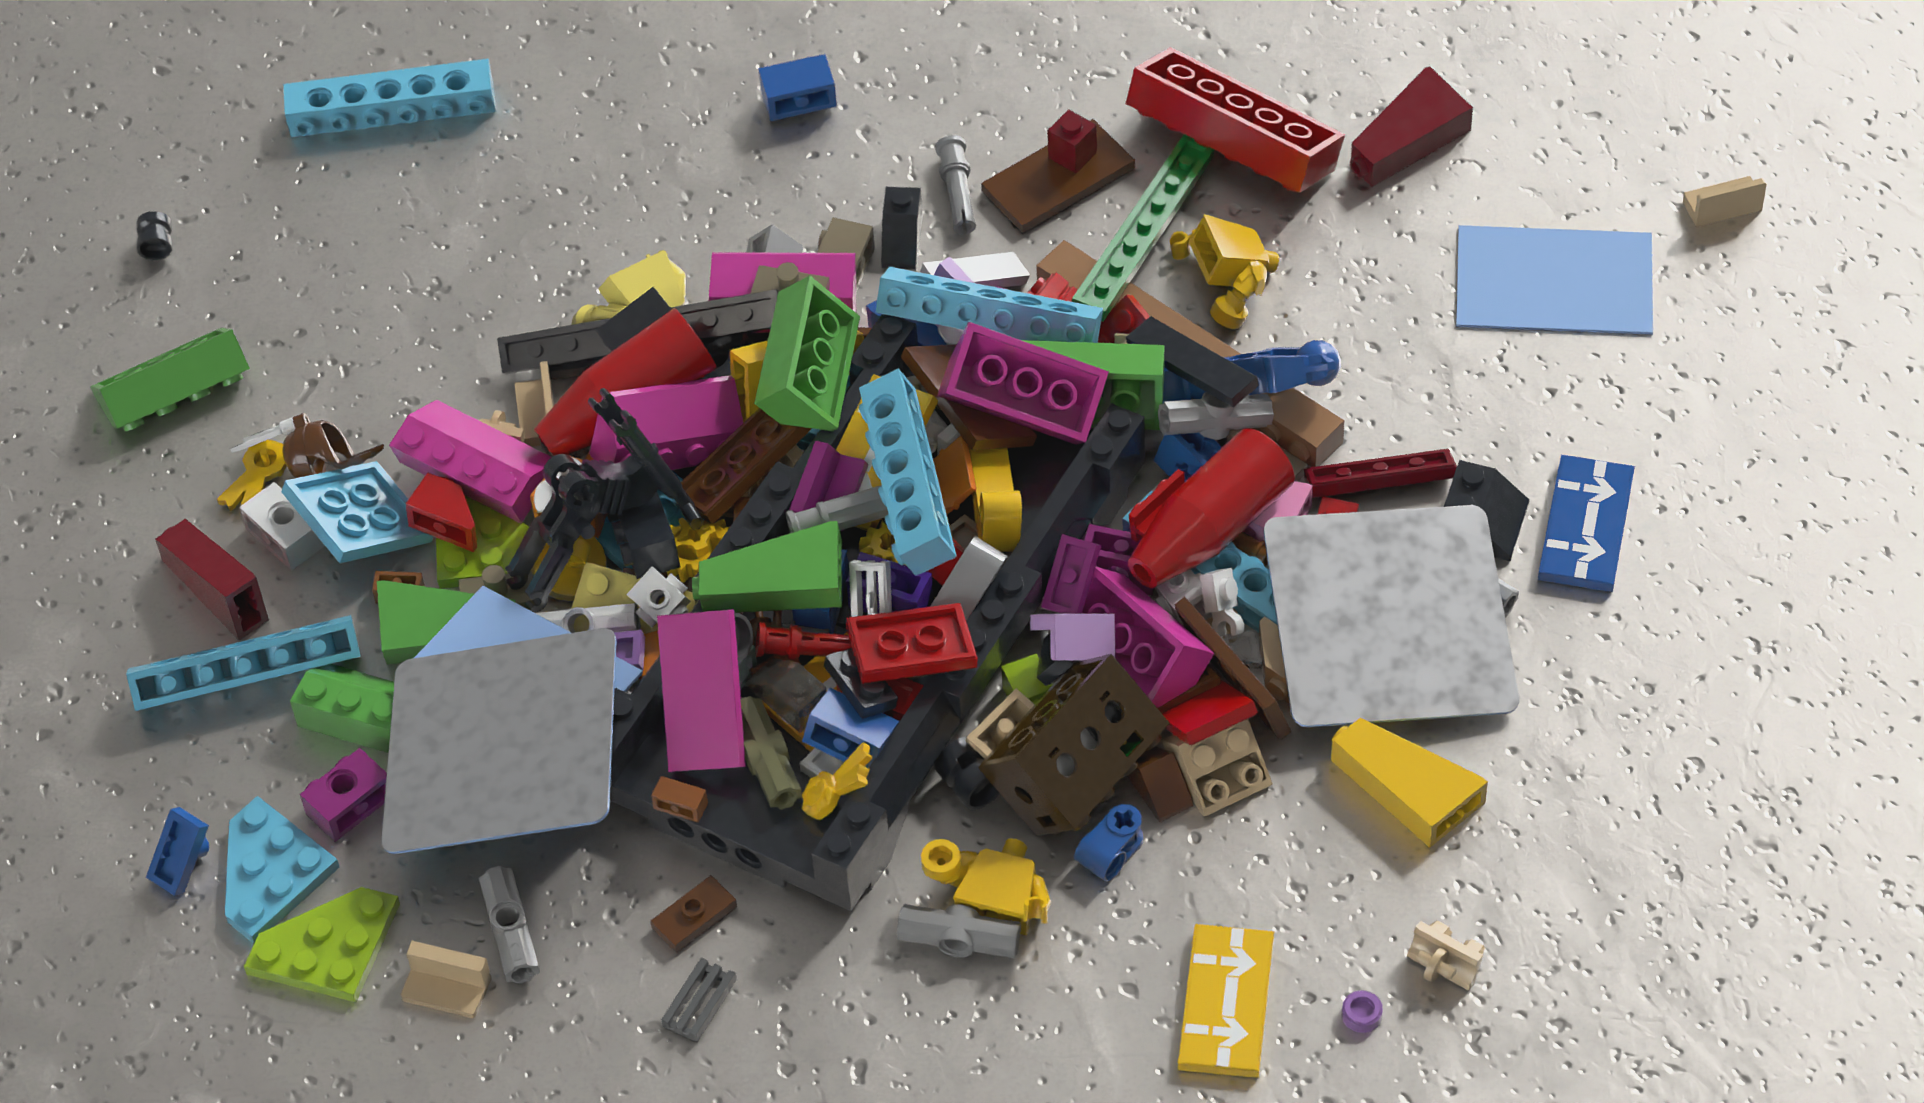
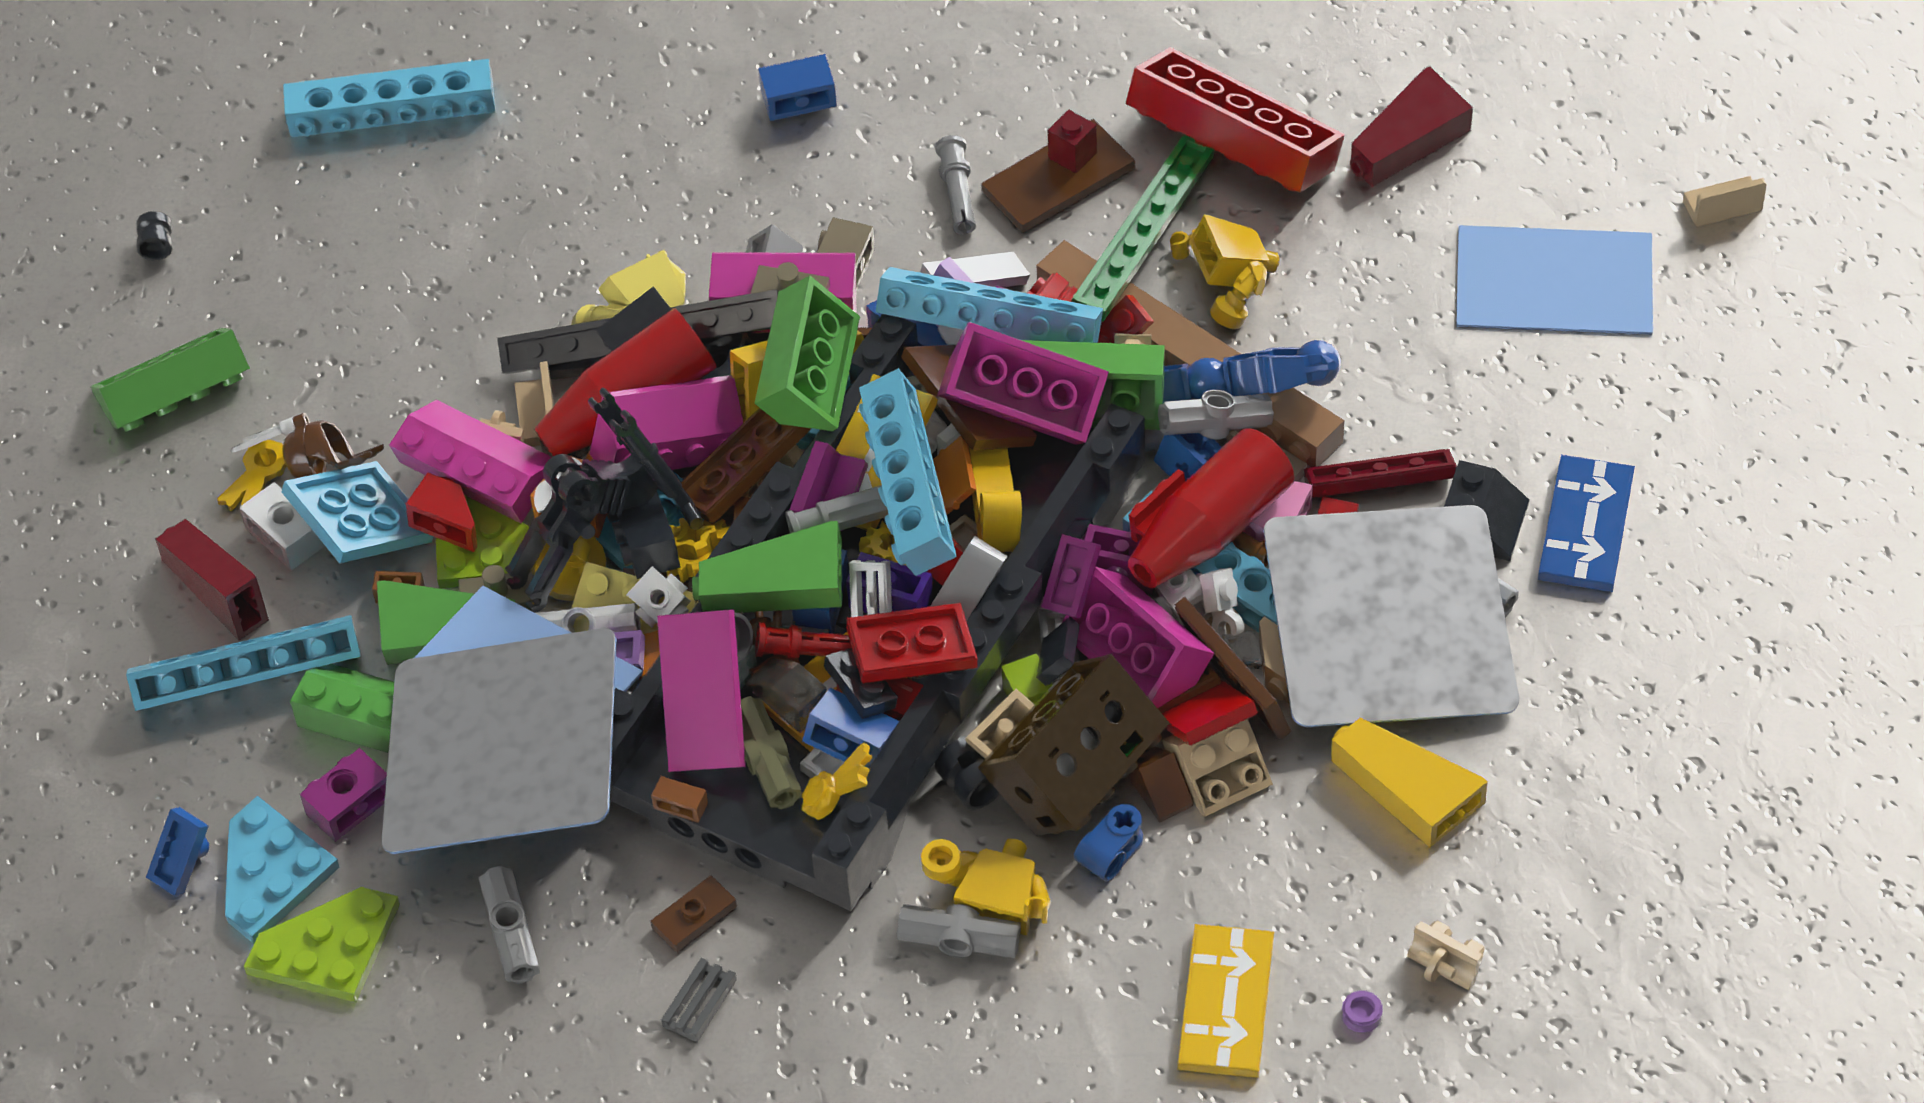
tan panel [401,941,492,1018] -> none
black slope [881,187,923,270] -> none
lavender panel [1030,614,1115,661] -> none
black tile [1125,316,1259,408] -> none

